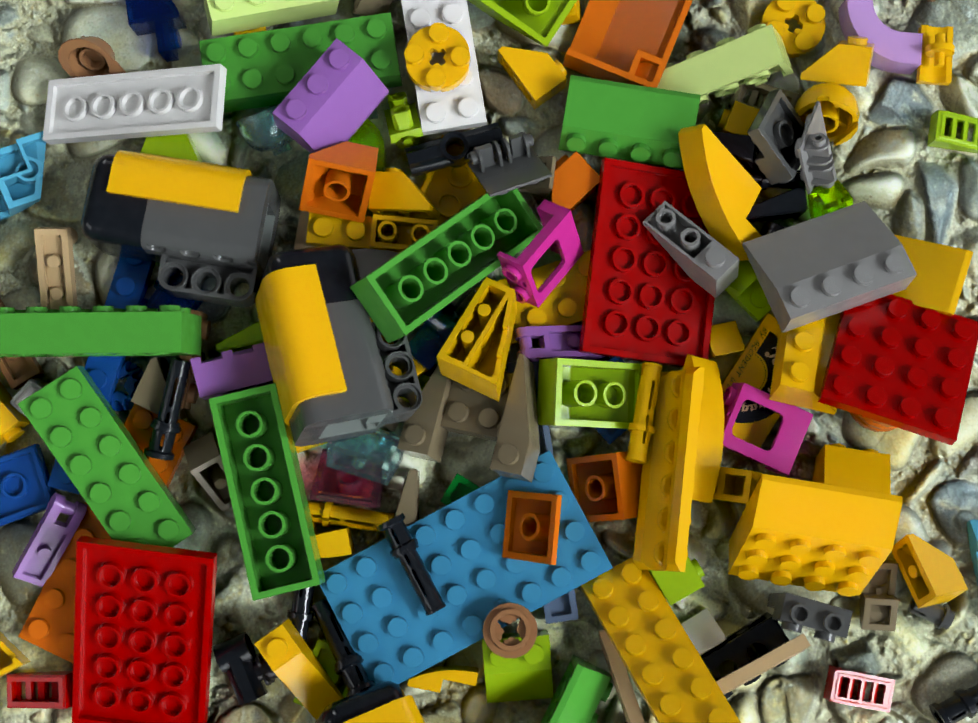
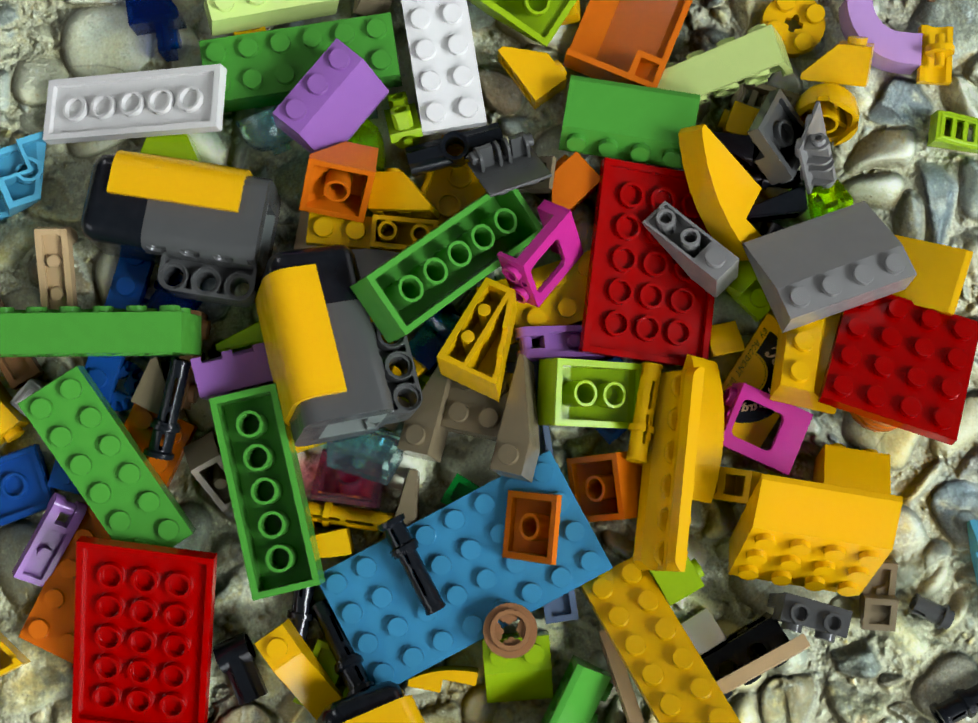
red slope [6,671,73,709] -> none
medium nougat piece [58,36,126,78] -> none
black plate [253,652,278,686] -> none
yellow plate [404,22,471,92] -> none
slope [823,665,896,713] -> none
yellow slope [892,534,968,609] -> none

